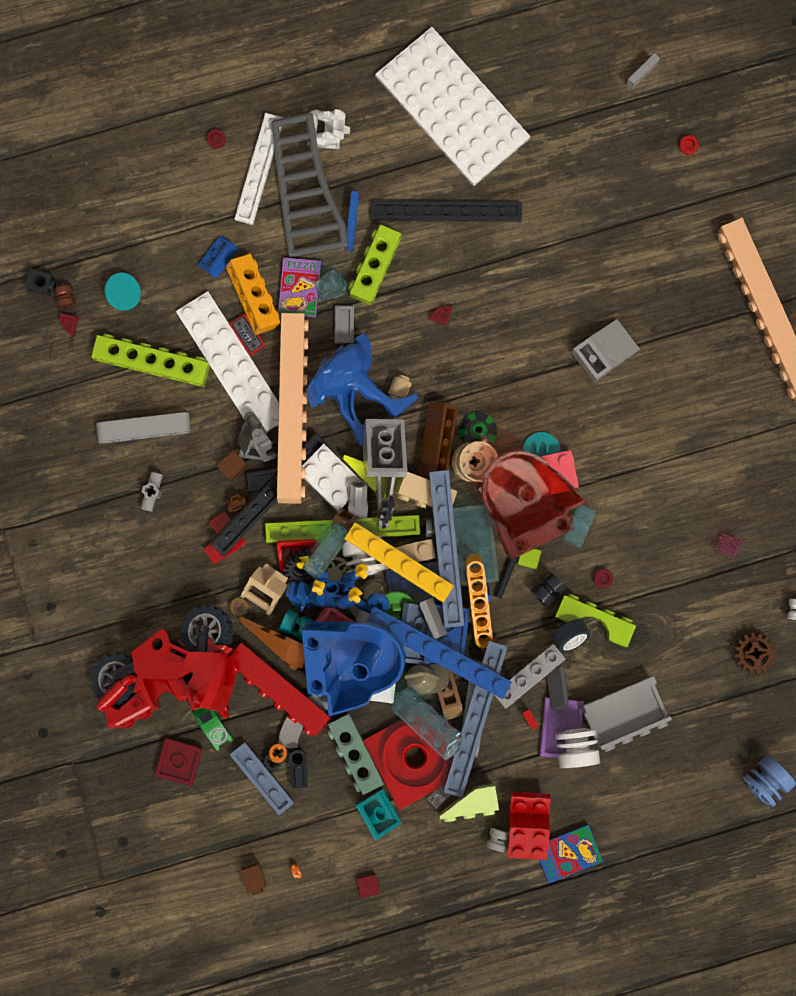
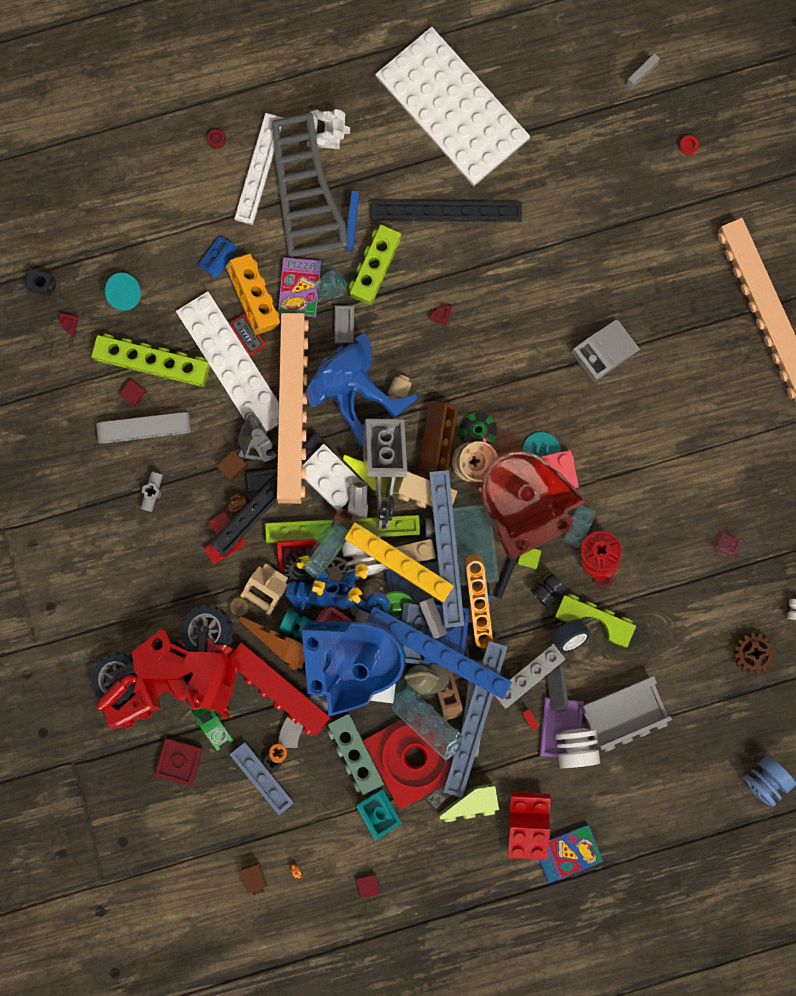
copper wheel [54,285,76,309] -> none
black piece [289,748,308,788] -> none
light grey wheel [486,827,509,852] -> none
none -> dark red tile [119,380,147,407]
none -> red wheel [580,531,622,579]

